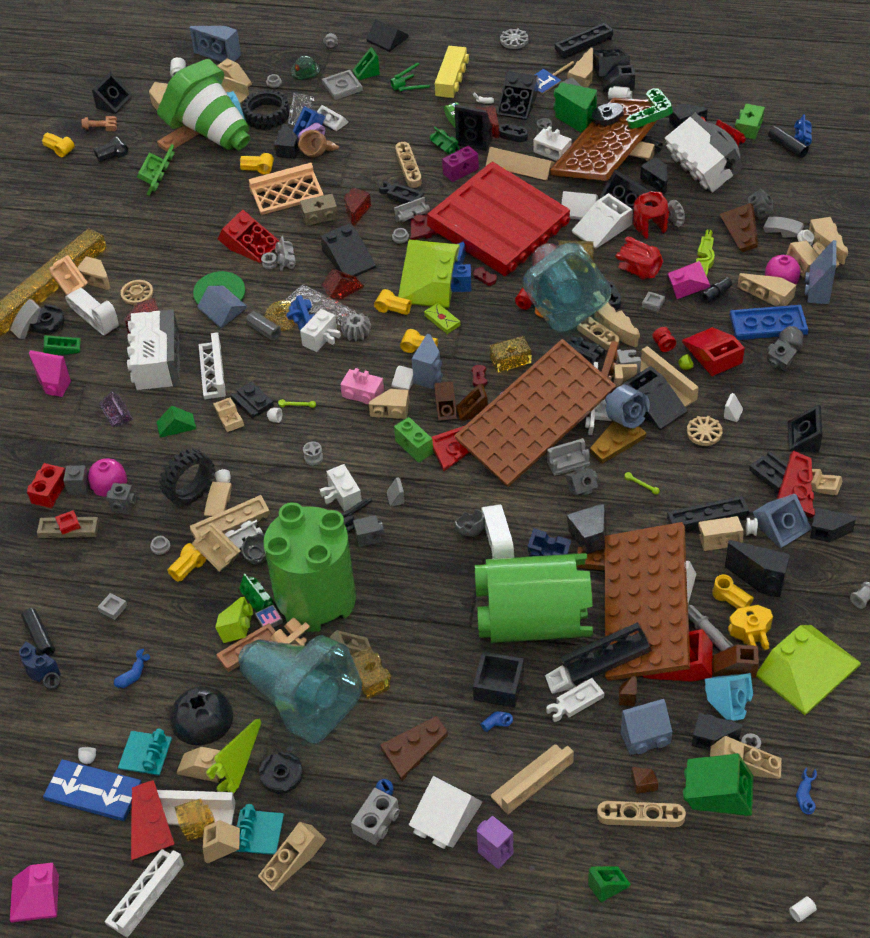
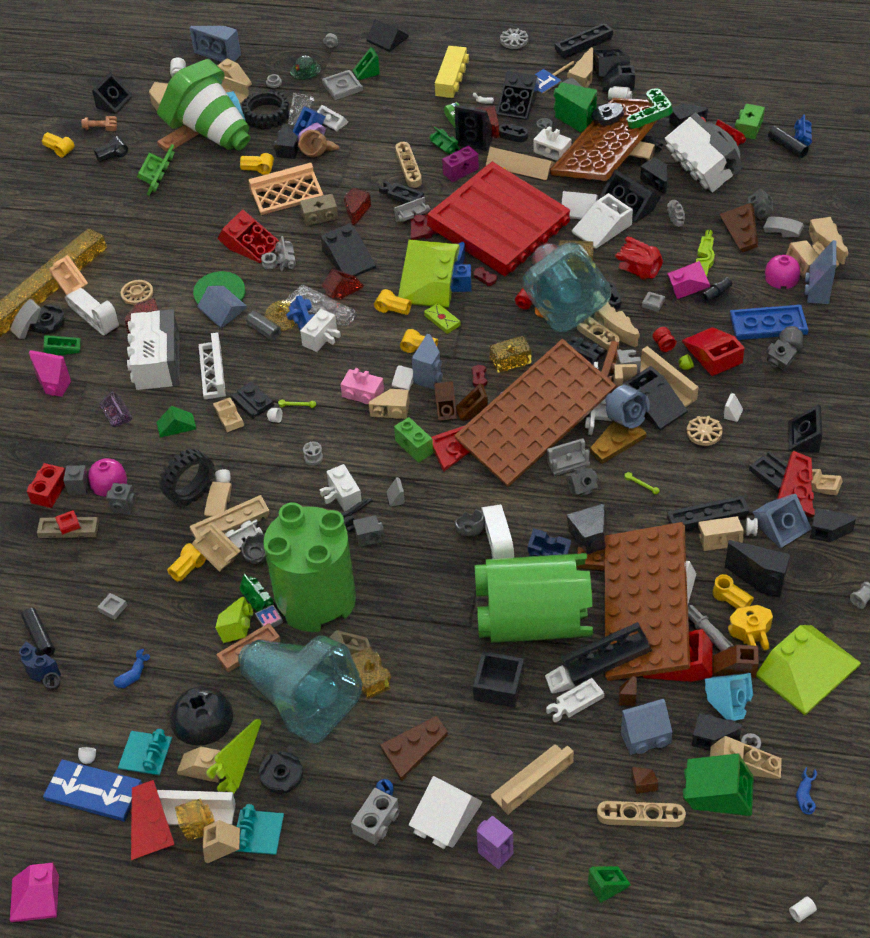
tan slope [77,257,110,290] -> none
white fence [105,849,184,938] -> none
light grey plate [150,536,170,555] -> none
tan slope [258,822,326,891] -> none
light nougat hips [270,618,310,655] -> none
light grey gear [341,312,371,341] -> none
green plant [390,63,430,92] -> none
light grey plate [392,228,409,244] -> none
blue arm [480,711,513,732] -> none
red piece [633,191,669,239] -> none
tan slope [738,273,796,307] -> none
white plate [797,230,814,245] -> none

